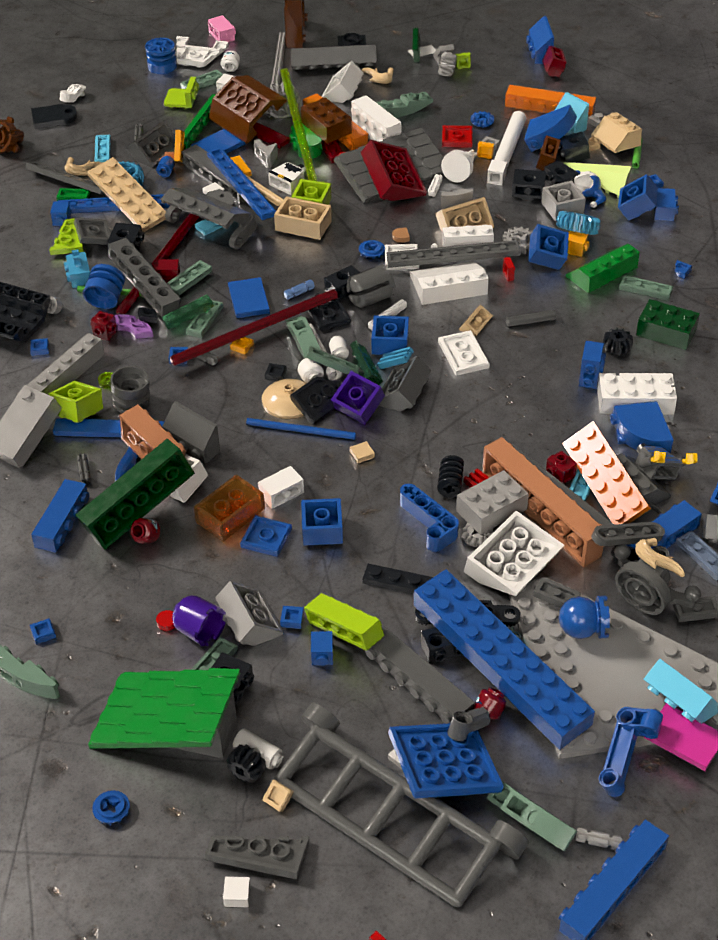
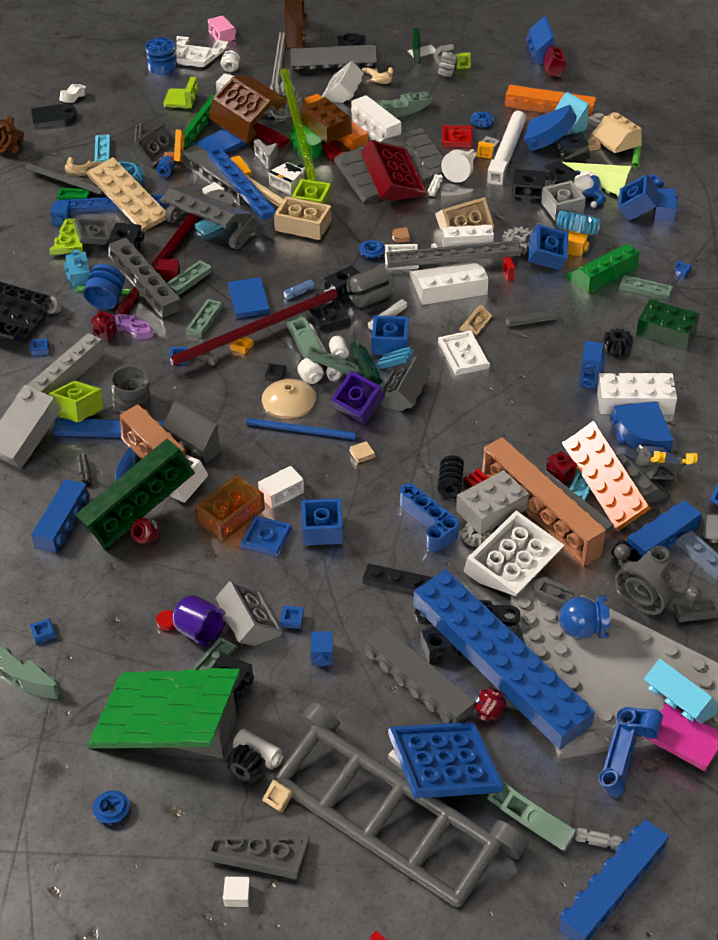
clear neon green tile [98,372,113,389] -> none
black tile [138,307,158,323] -> none
clear green plate [161,294,215,330] -> none
sand green tile [180,69,223,89] -> none
black tile [290,376,341,424] -> none
lime brick [304,593,384,651] -> none
dark grey piece [447,707,491,741] -> none
reddish brown brick [536,135,561,171] -> none
dark grey plate [591,522,665,546] -> none
tan piece [635,538,685,577] -> none

